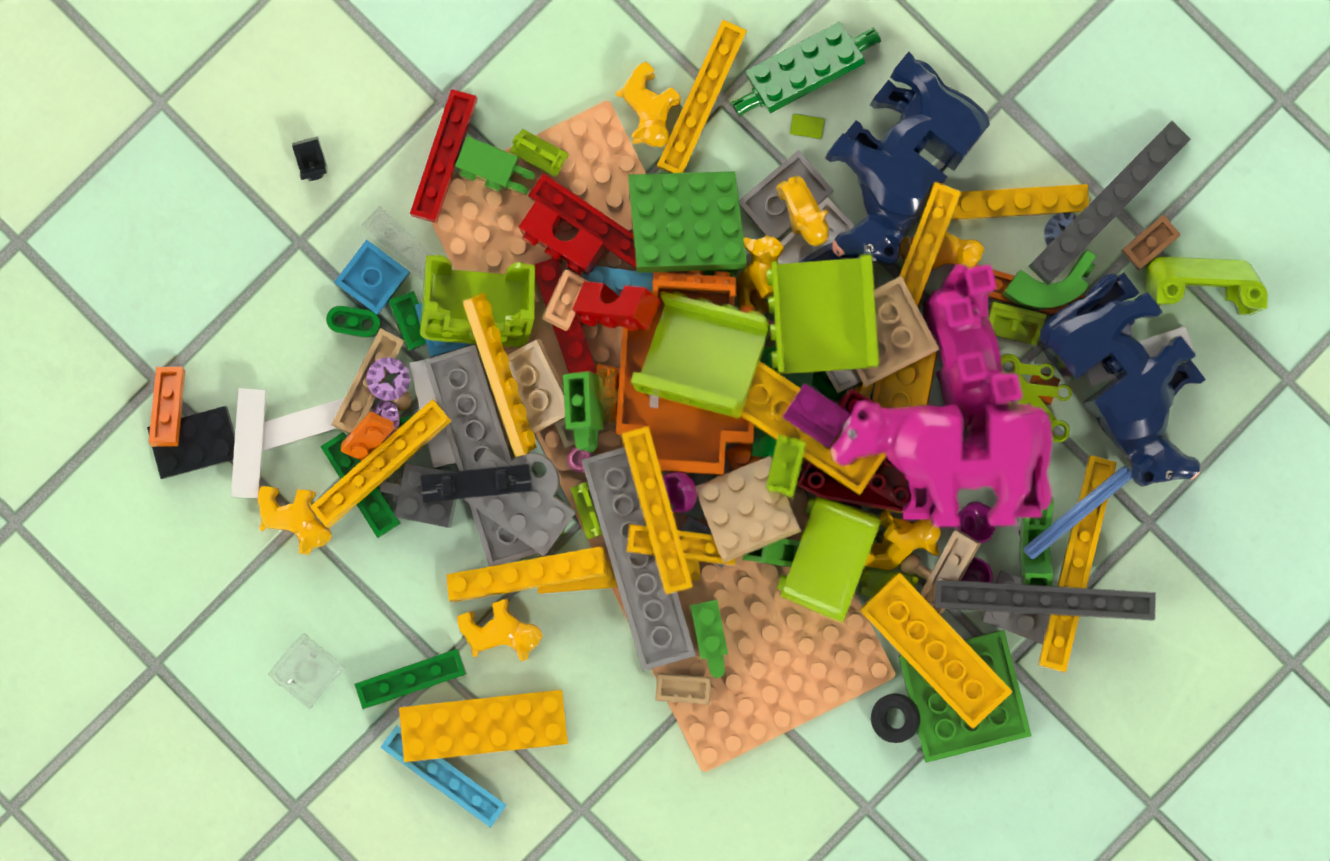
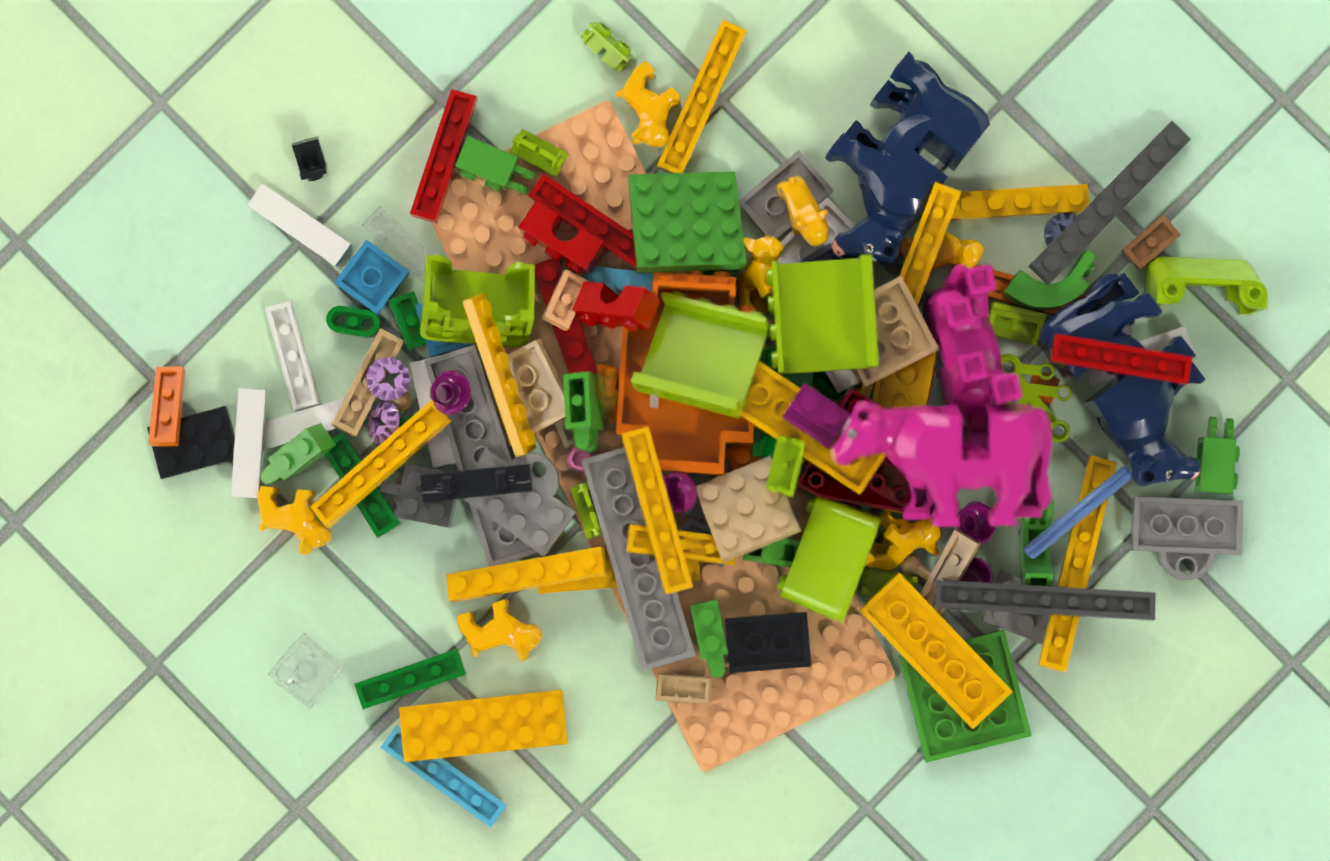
orange plate [341,411,394,461] -> none
plate [731,21,881,117] -> none
lime sticker [790,114,825,139] -> none
black tyre [871,693,920,743] -> none
none -> white tile [247,183,351,267]
none -> bright green hinge [260,423,336,485]
none -> white tile [265,301,321,412]
none -> magenta hair [430,370,471,415]
none -> lime hinge [581,22,636,73]
none -> black plate [725,612,812,673]
none -> red plate [1050,334,1192,385]
none -> light grey plate [1131,496,1243,580]
none -> bright green hinge [1194,417,1240,494]

